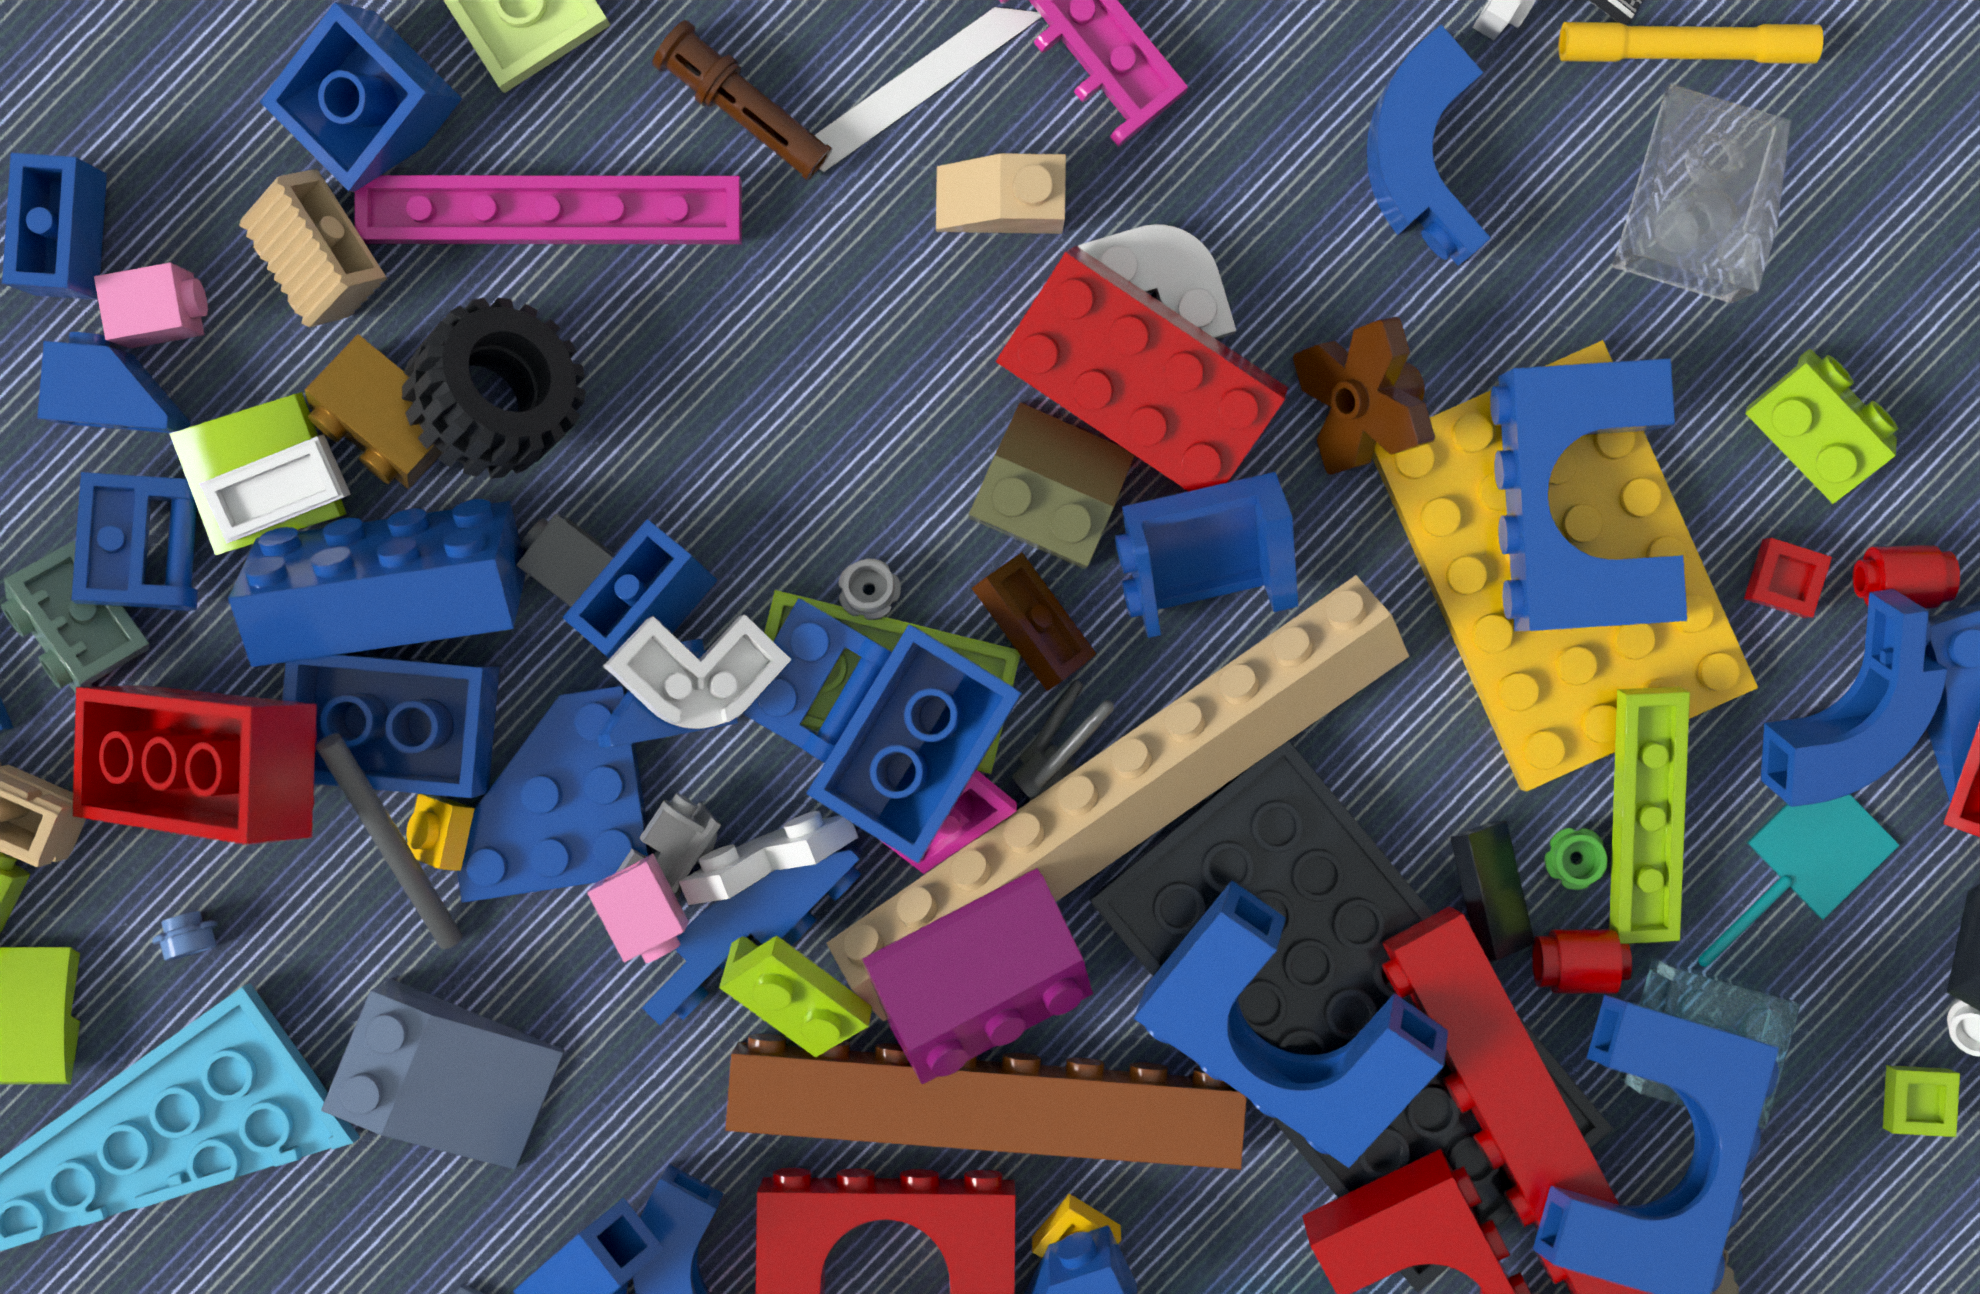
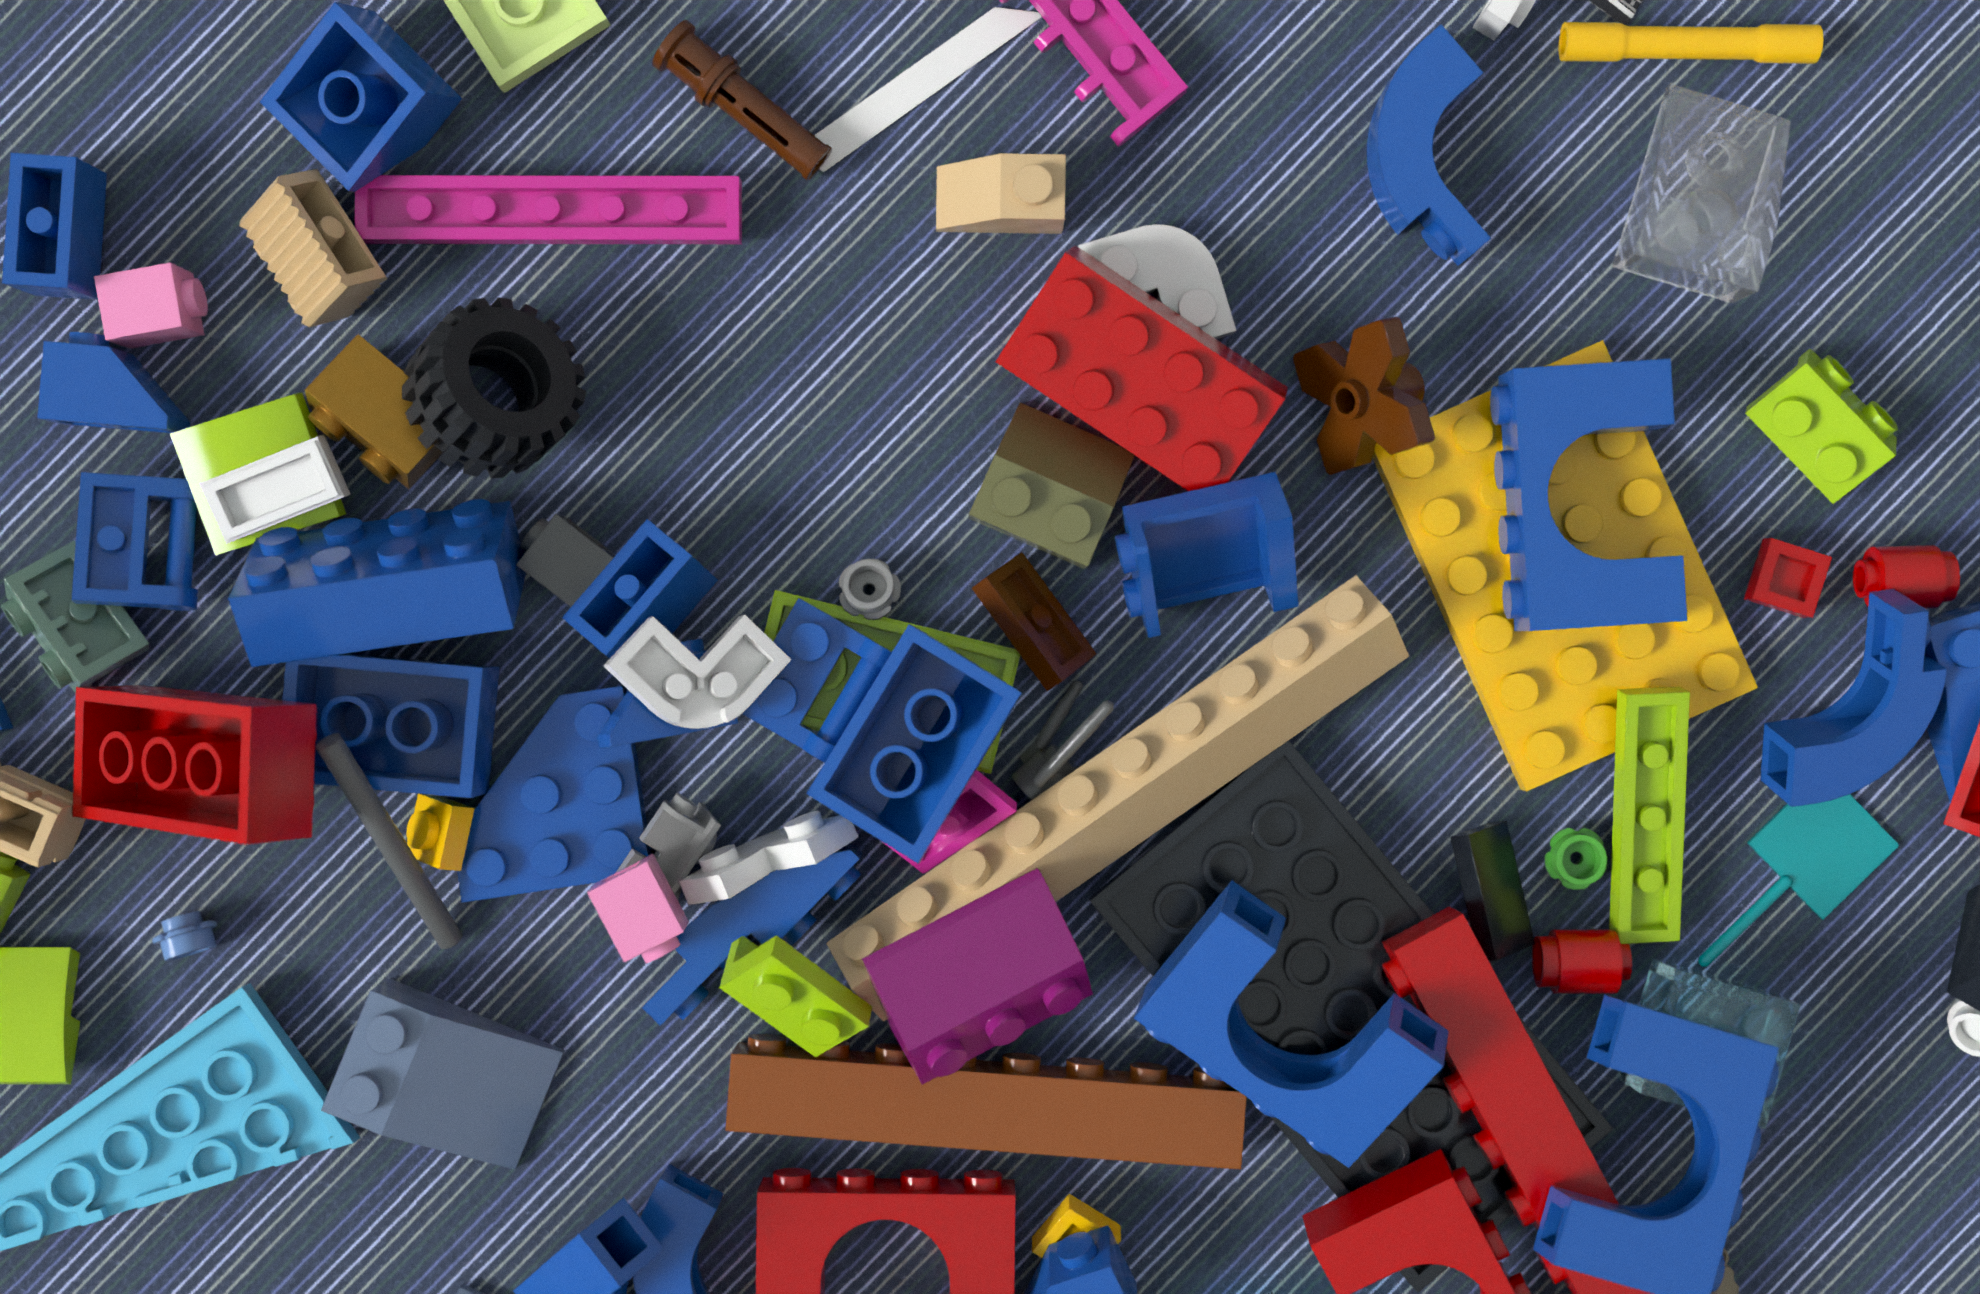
lime plate [1883,1065,1960,1137] -> none

